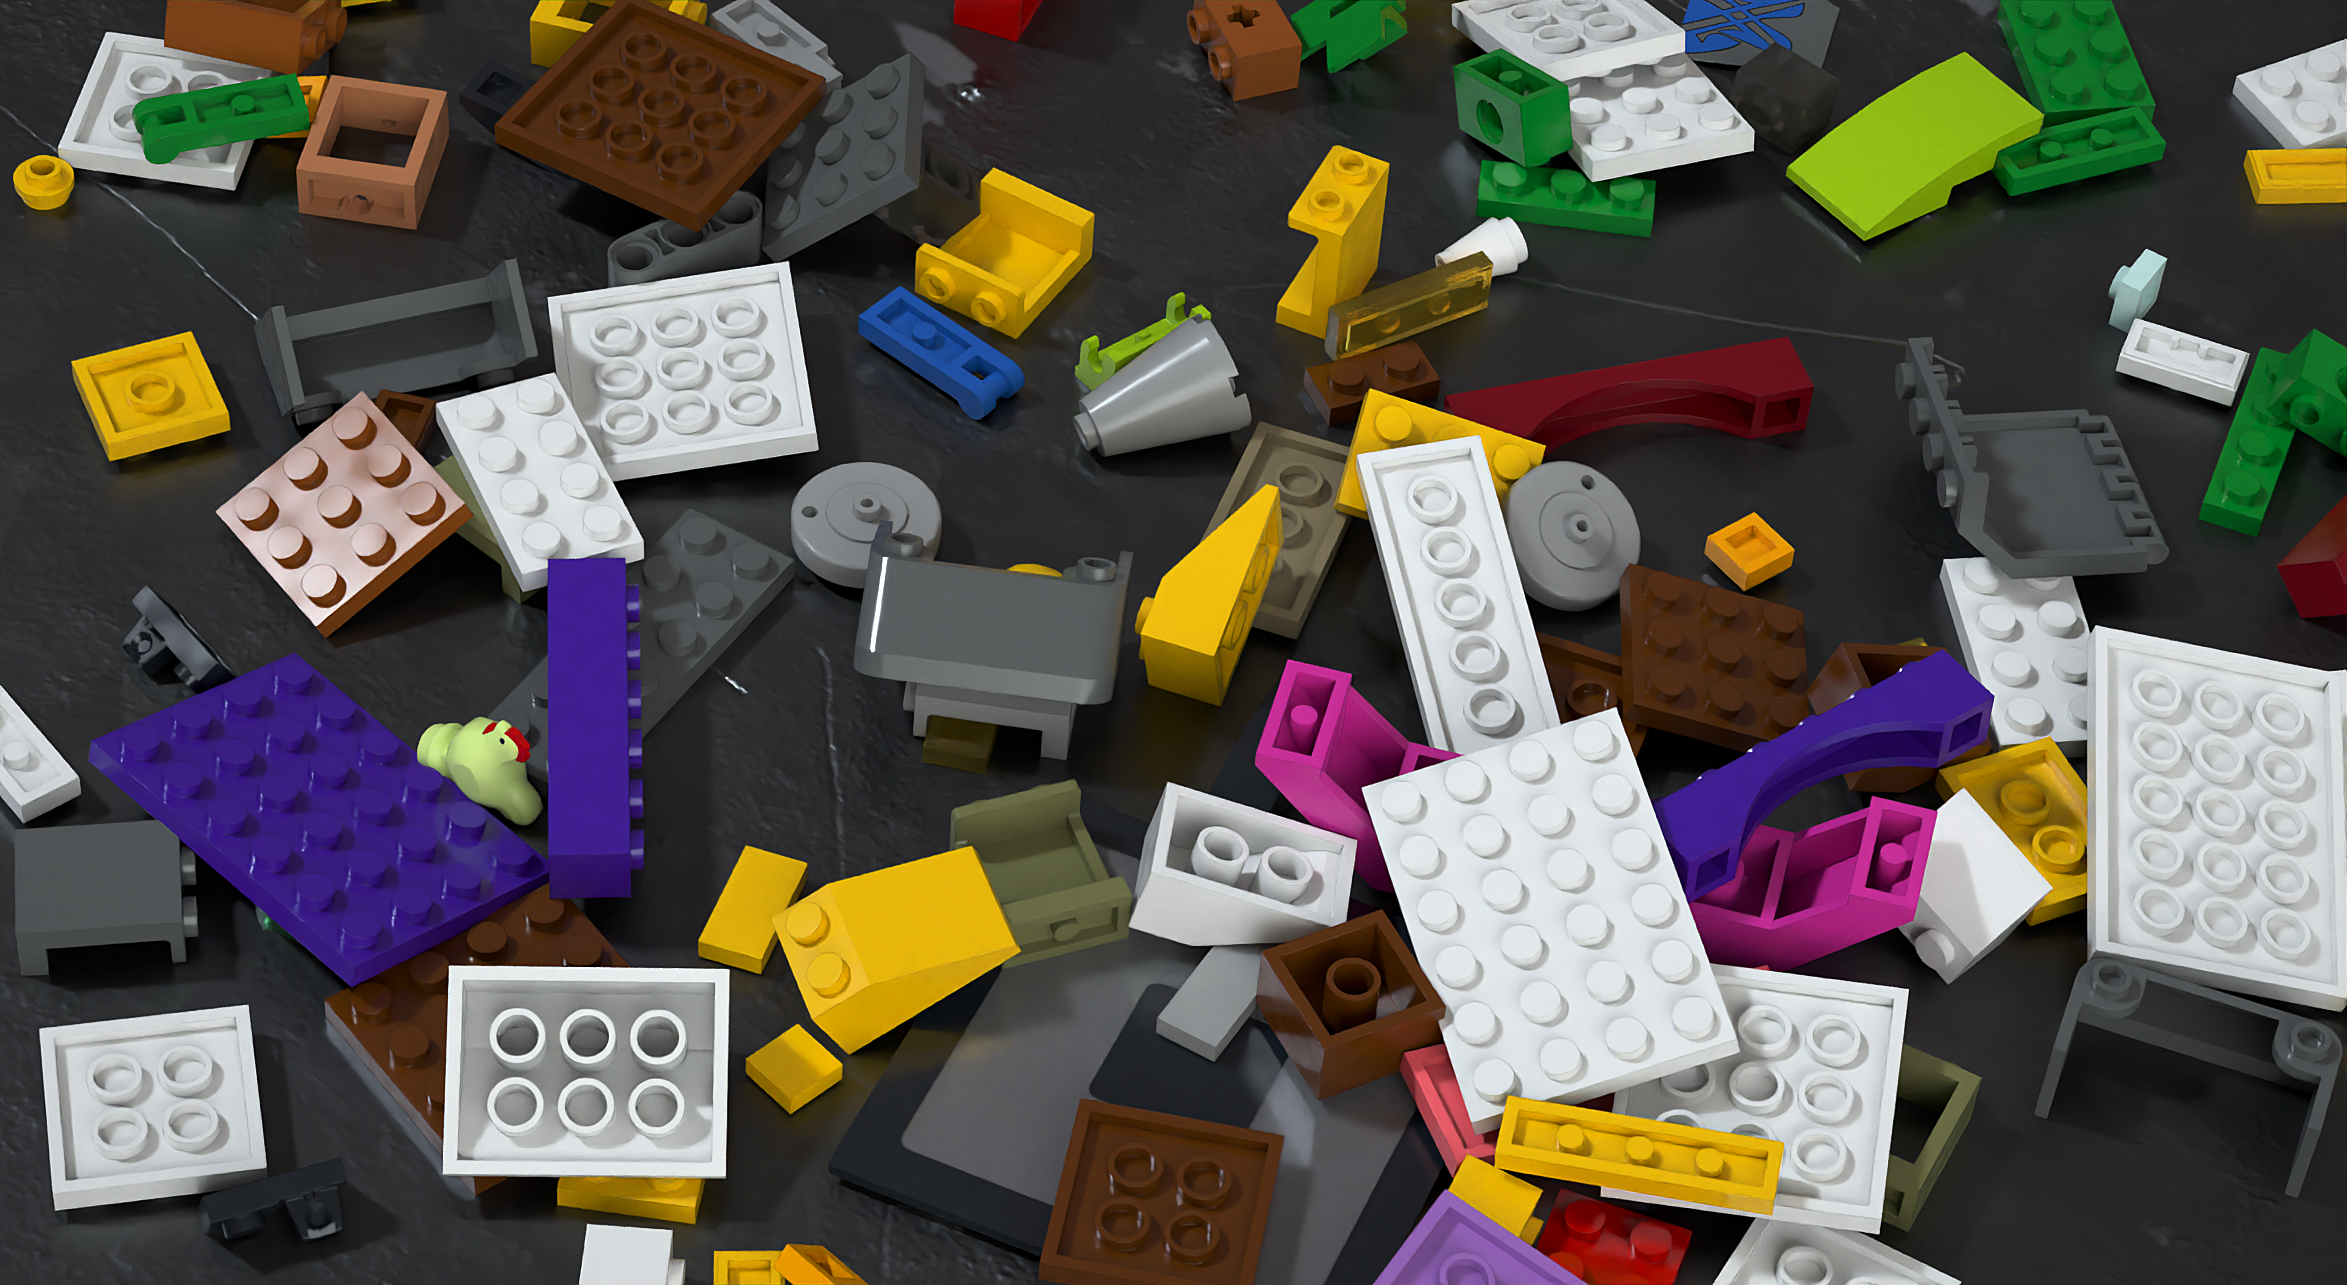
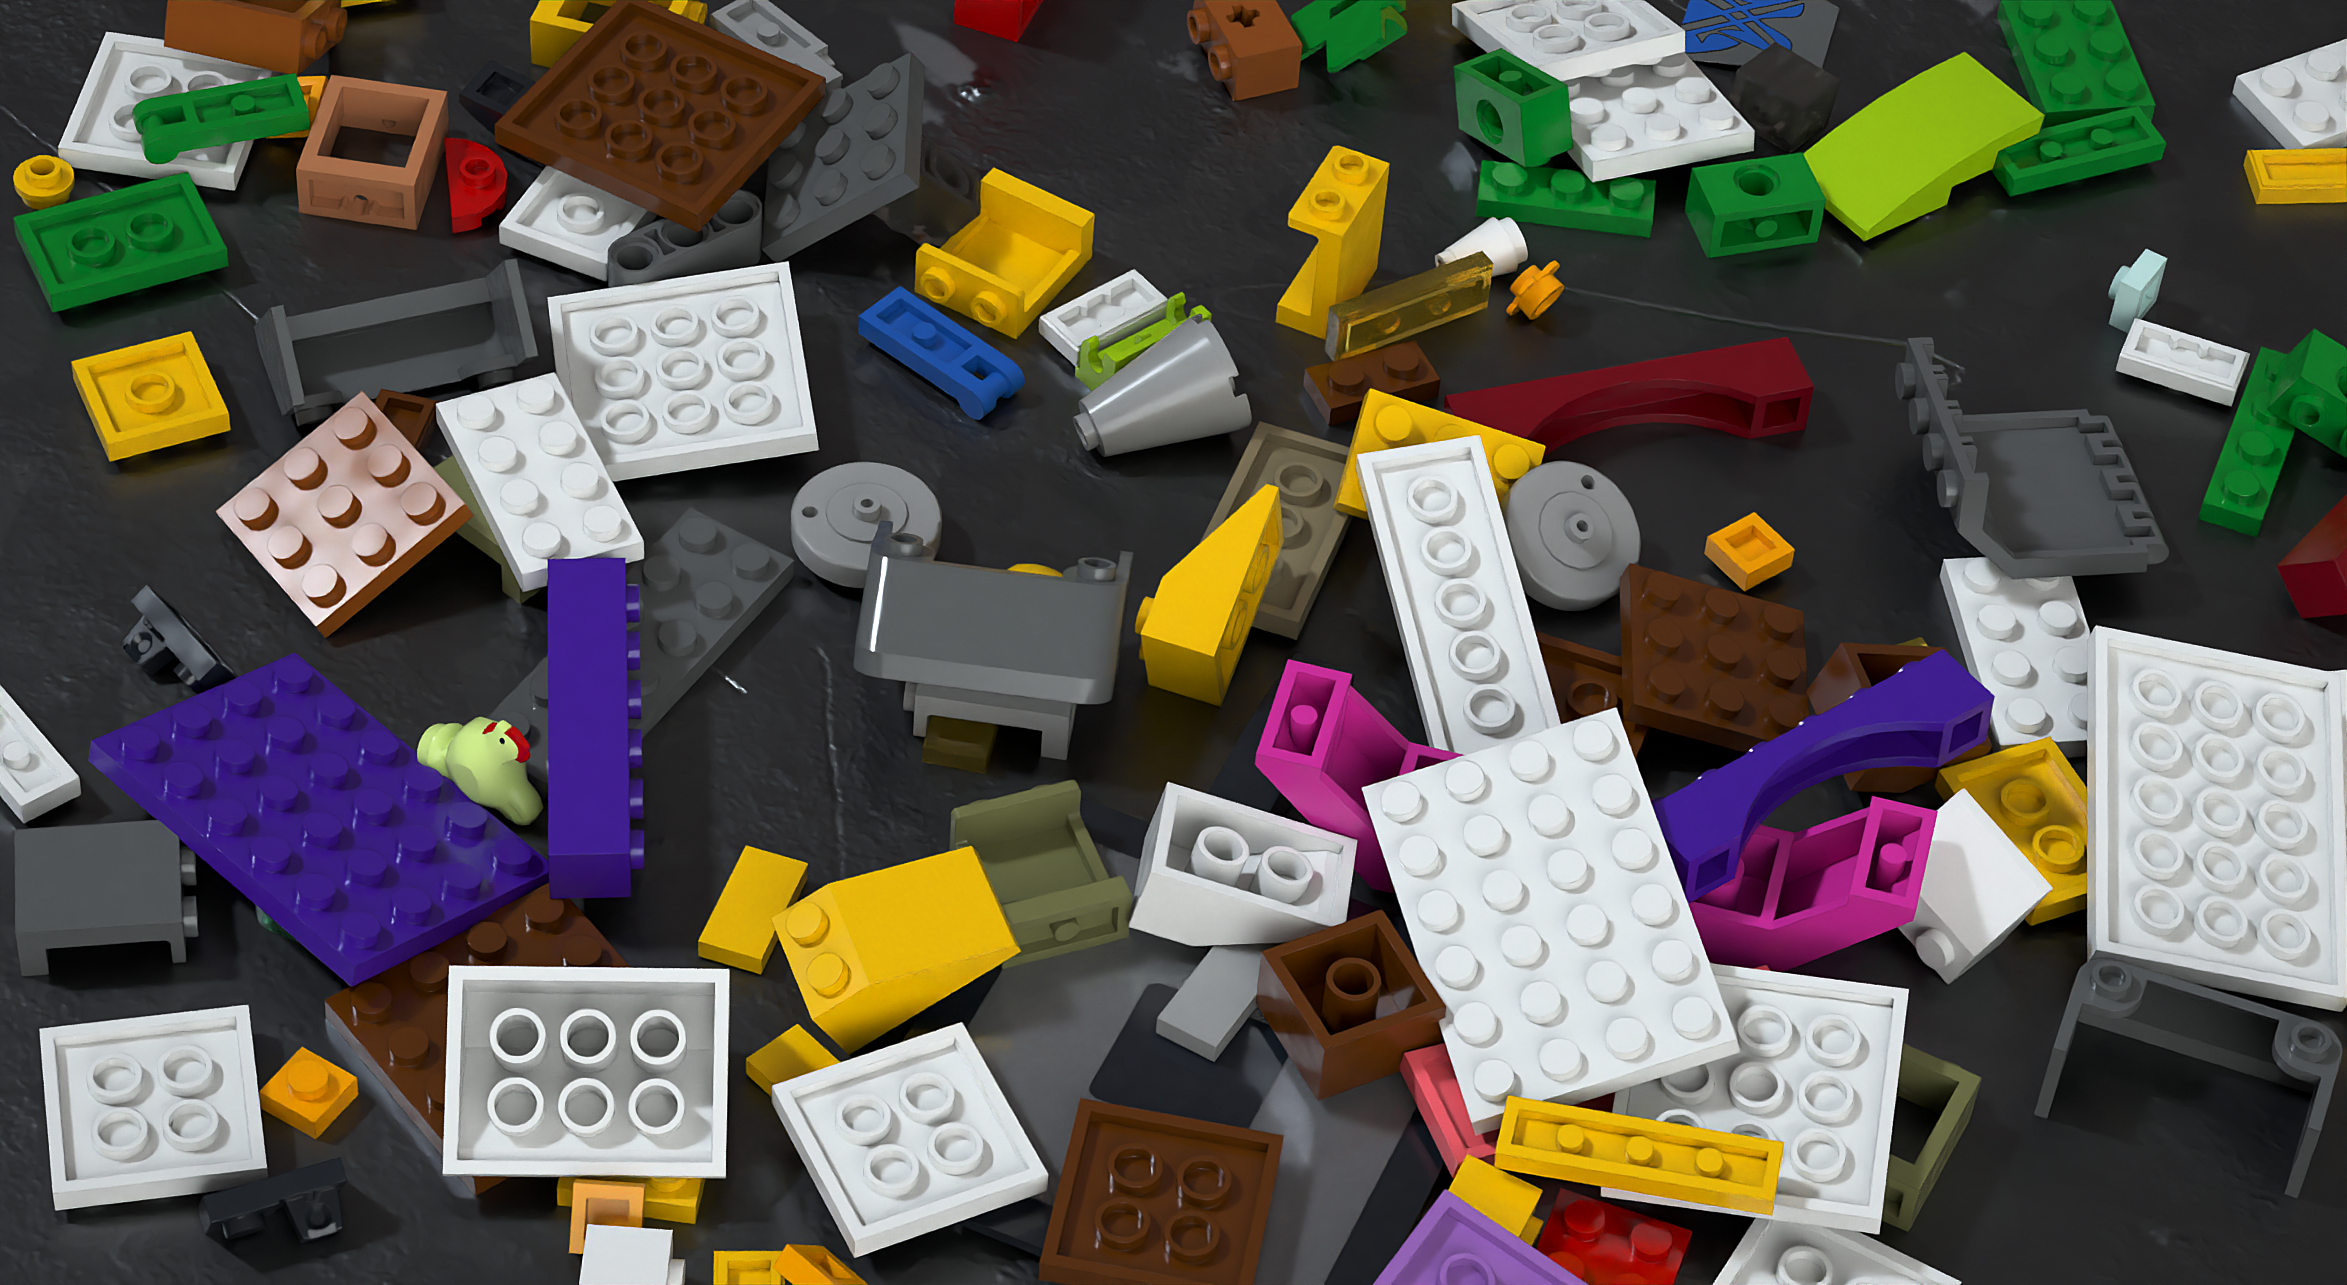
none -> green plate [13,172,228,313]
none -> light orange plate [259,1047,358,1139]
none -> red plate [444,137,508,233]
none -> white plate [499,166,657,281]
none -> light orange plate [569,1179,646,1254]
none -> white plate [771,1022,1048,1258]
none -> white plate [1039,269,1168,367]
none -> light orange plate [1506,260,1565,320]
none -> green brick [1685,152,1826,258]

